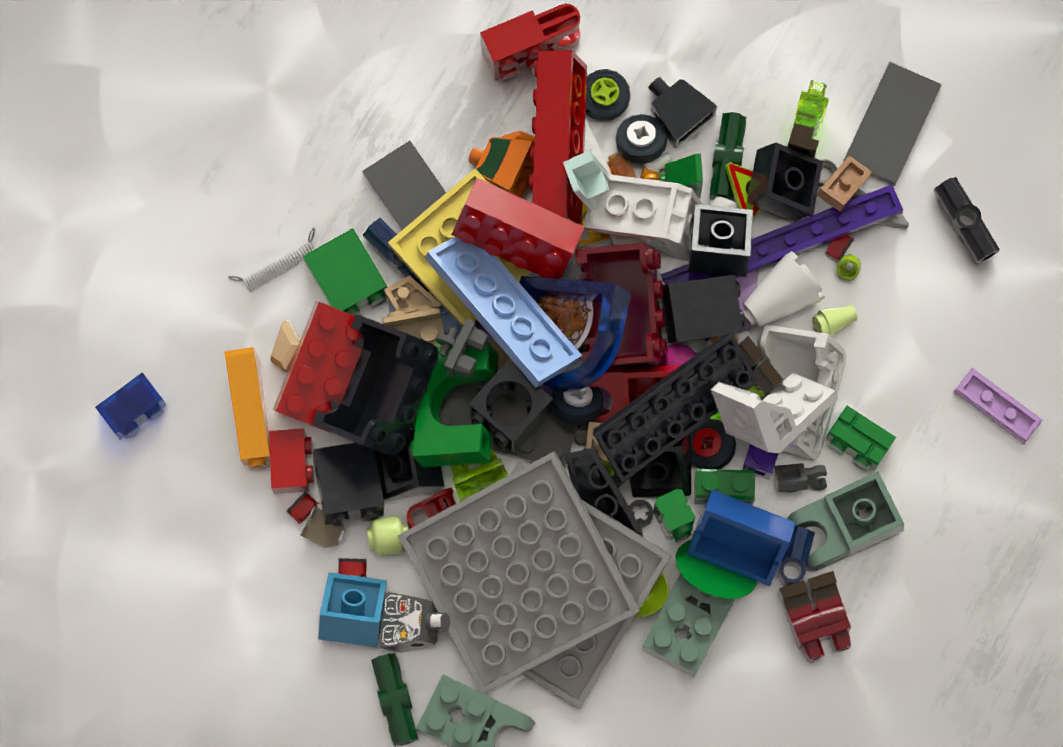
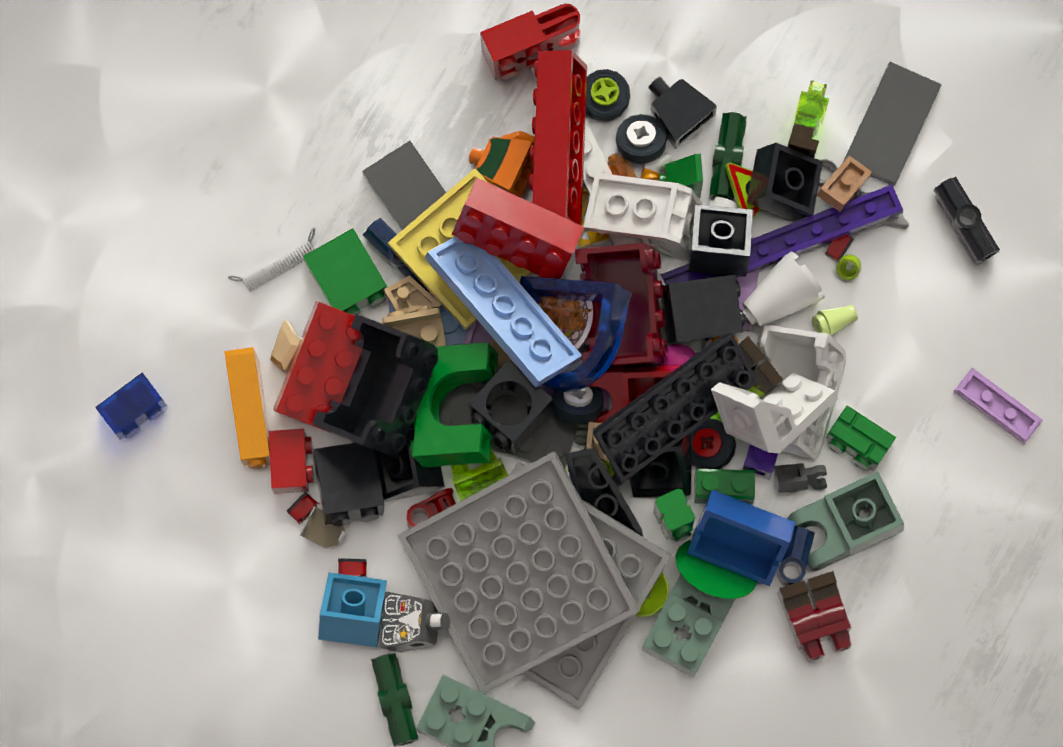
yellowish green head [367,516,409,557] -> none
dark grey hips [436,319,489,377] -> none
light aqua panel [563,150,611,211] -> none
black bush [629,499,654,528] -> none

